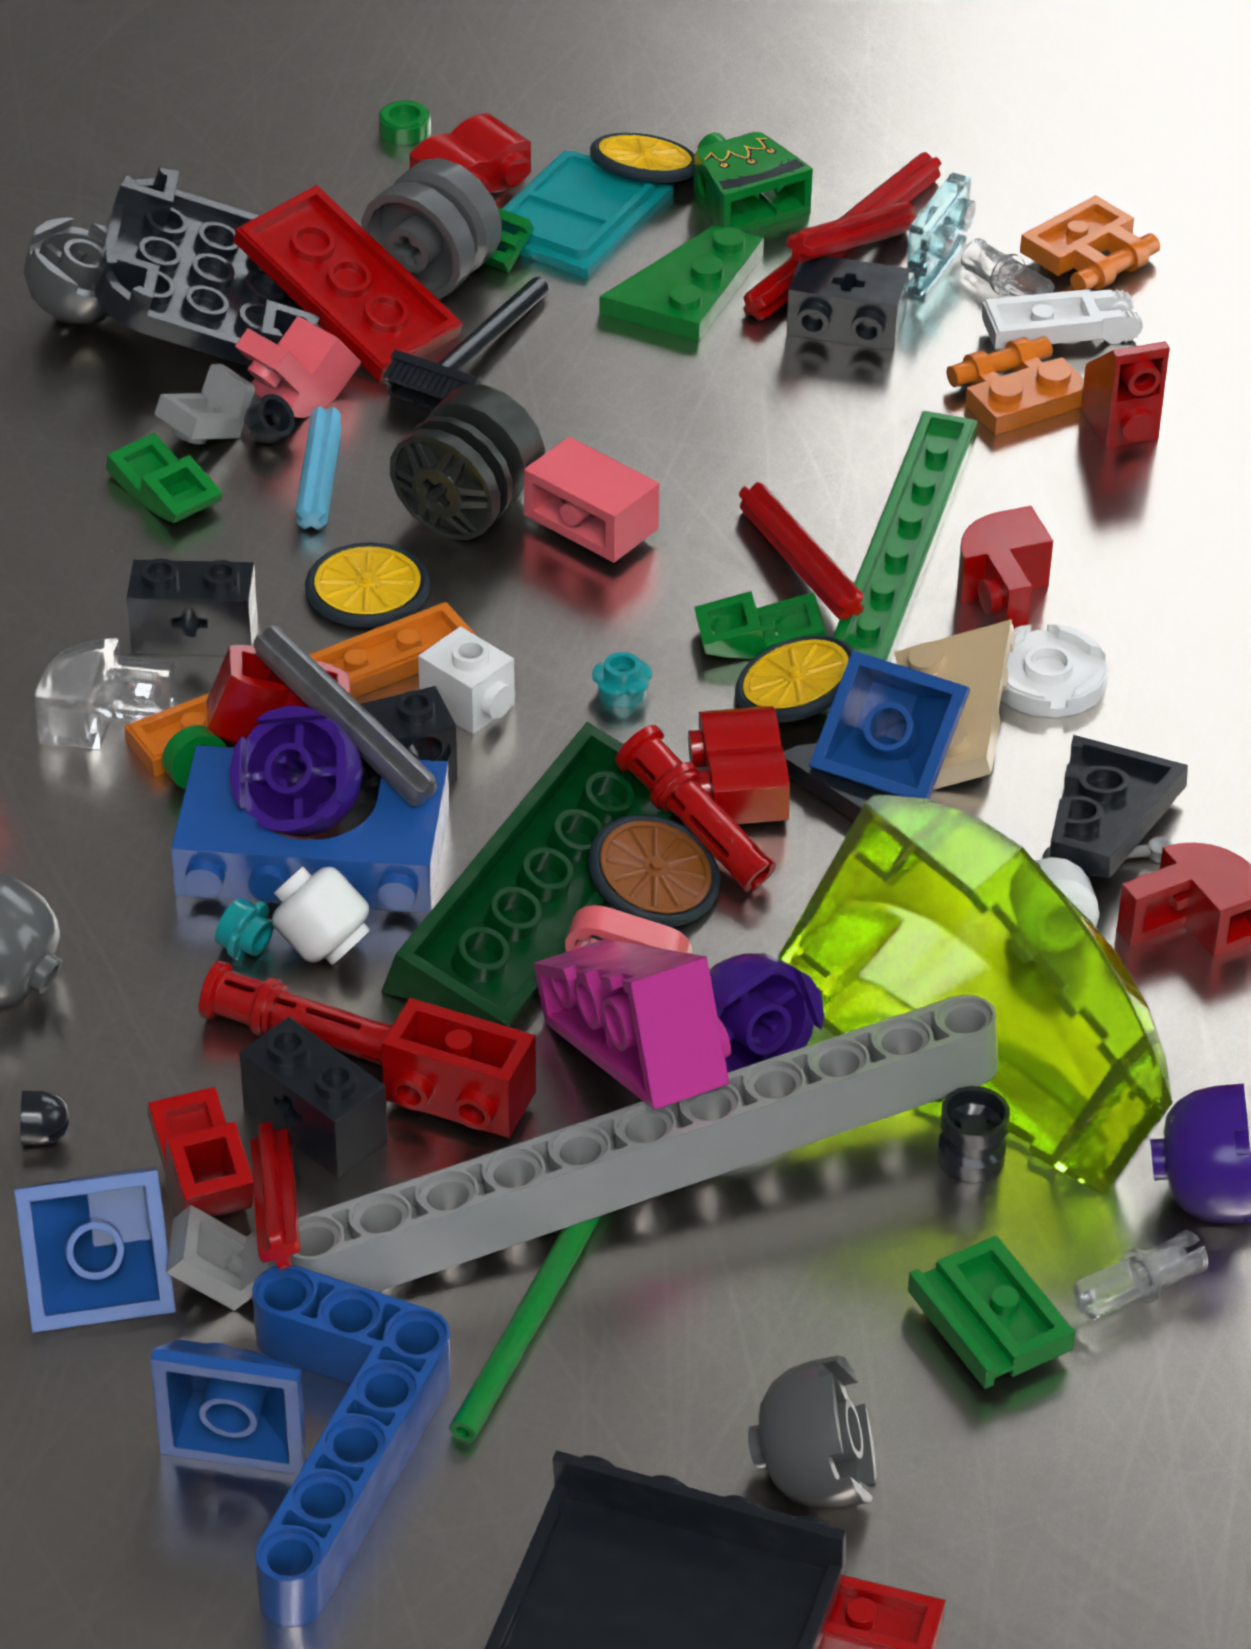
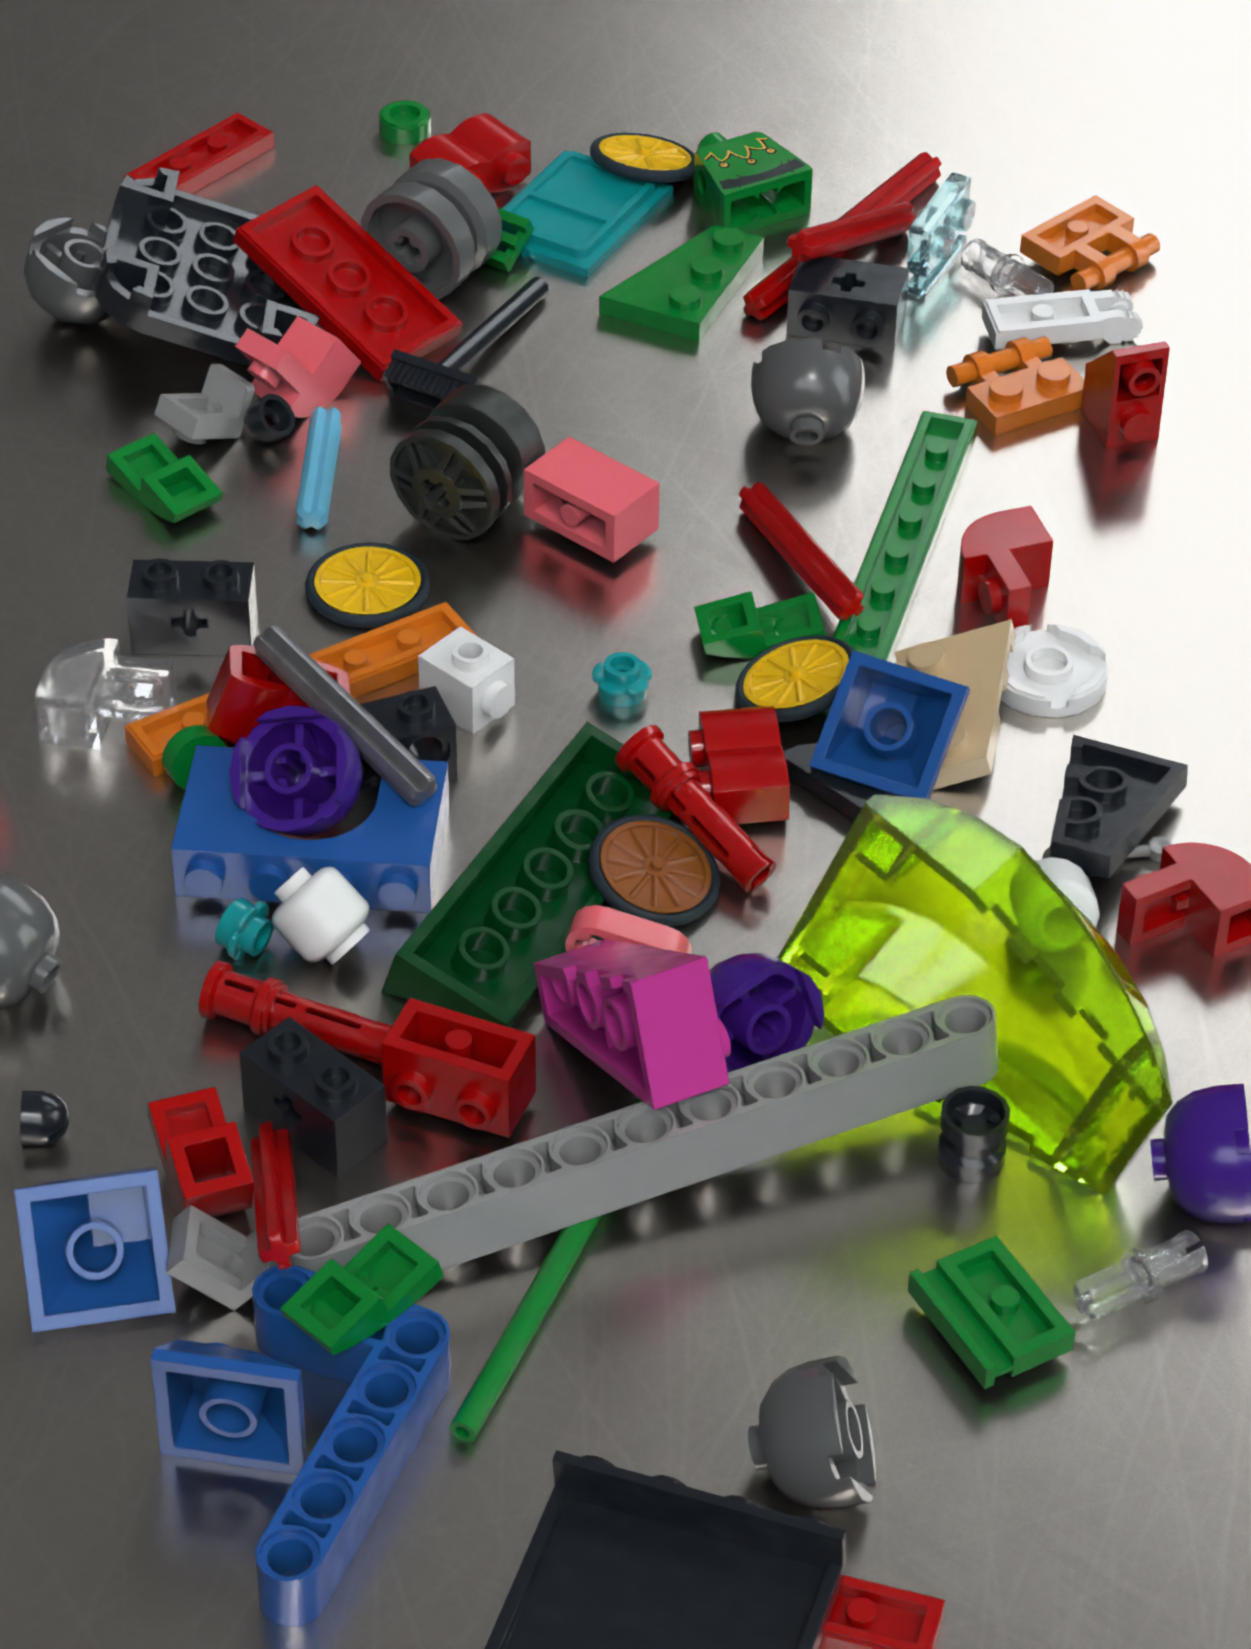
none -> red tile [123,112,275,194]
none -> green slope [280,1223,444,1356]
none -> dark grey cylinder [751,338,865,446]

